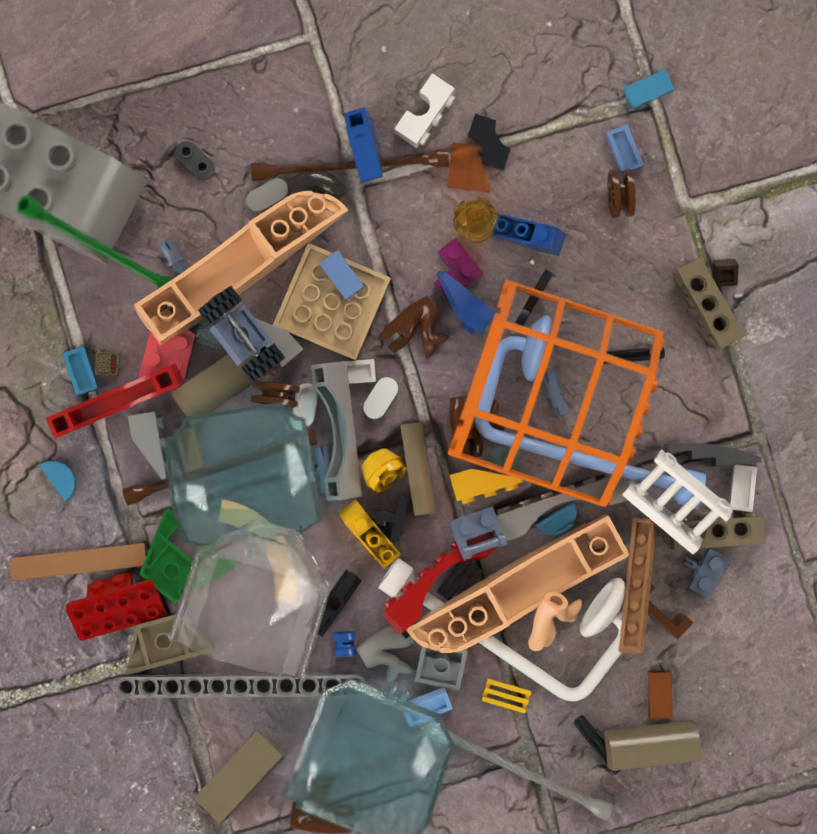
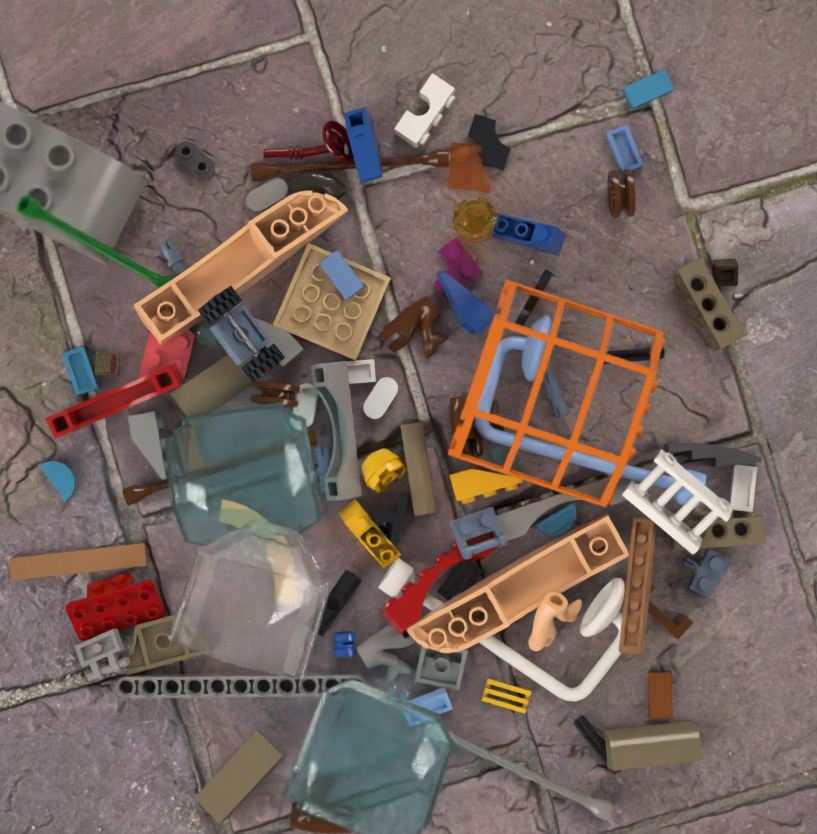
green wing [139,508,235,603] -> none
none -> light grey plate [74,629,130,682]
none -> dark red dish [264,121,354,163]

